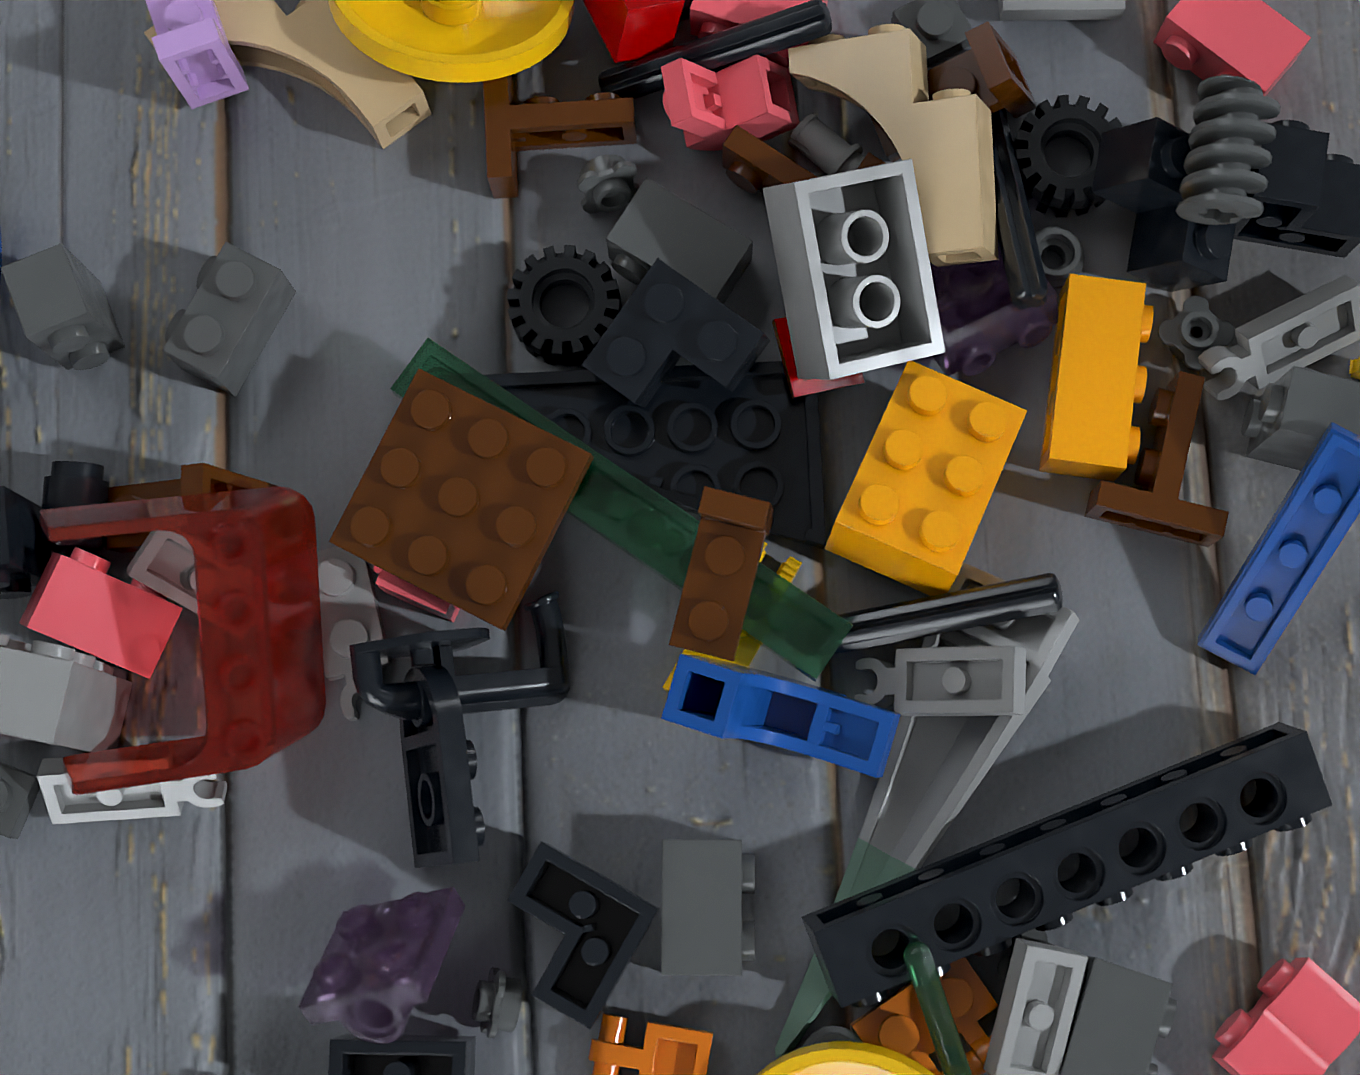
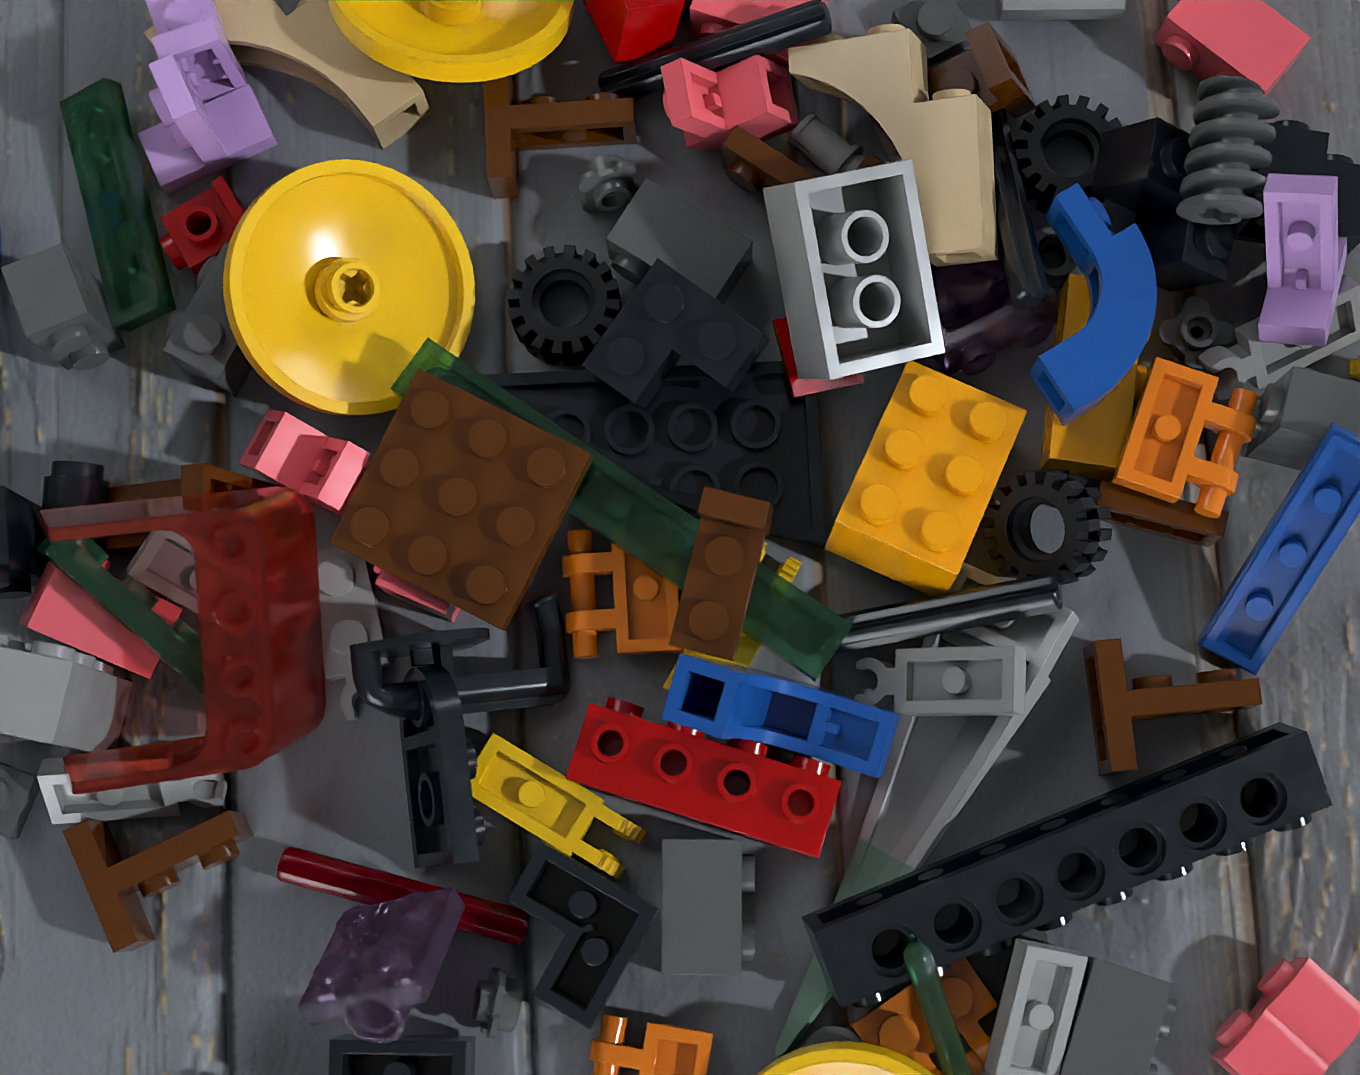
none -> clear green plate [36,530,264,728]
none -> clear green plate [59,77,177,331]
none -> reddish brown bracket [63,810,254,953]
none -> lavender bracket [137,54,278,194]
none -> red brick [159,176,245,278]
none -> yellow dish [223,159,475,416]
none -> coral brick [238,409,370,517]
none -> dark red axle [277,847,530,945]
none -> yellow hinge [471,733,647,879]
none -> orange plate [562,522,682,659]
none -> red brick [565,697,842,859]
none -> black tyre [983,469,1112,585]
none -> blue arch [1029,183,1157,426]
none -> reddish brown bracket [1083,638,1262,776]
none -> orange plate [1112,356,1258,518]
none -> lavender bracket [1258,173,1347,347]

